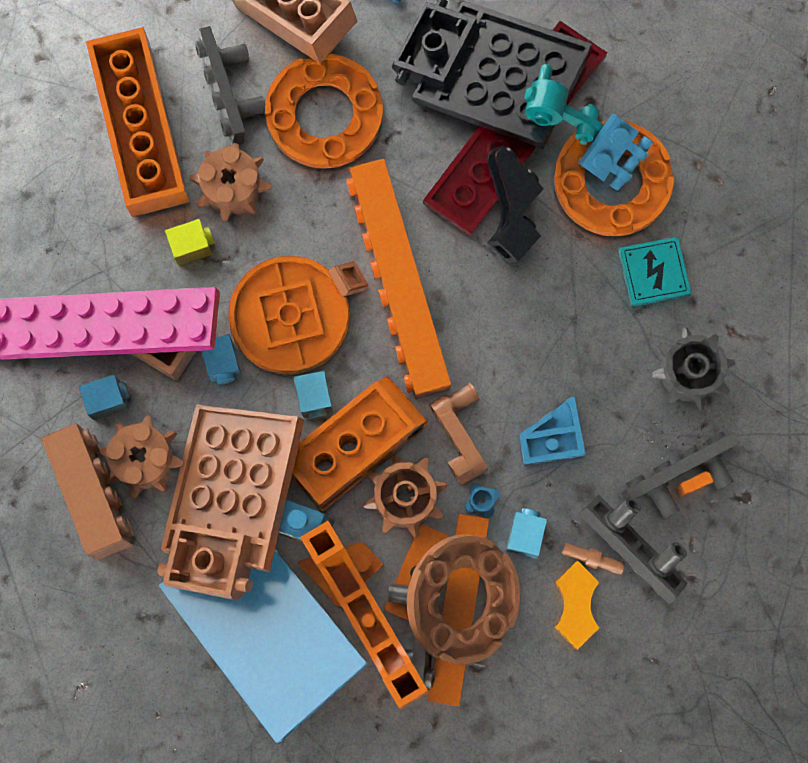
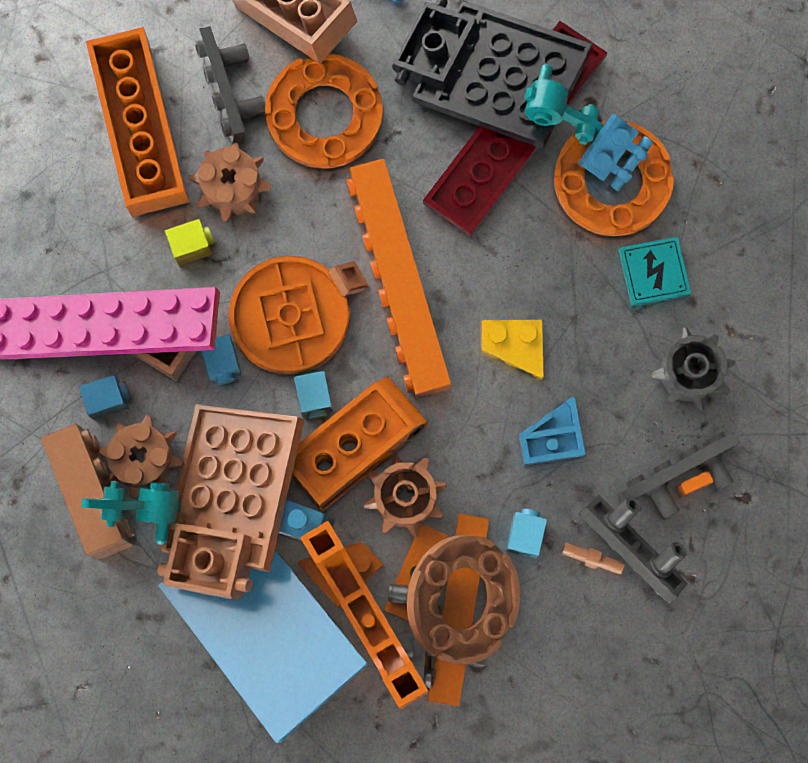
nougat beam [429,383,488,486] -> none
dark azure plate [465,483,499,518] -> none
black arch [486,145,544,263] -> none
light orange tile [554,560,600,650] -> none
none -> teal piece [81,481,181,545]
none -> yellow wing [481,320,544,379]

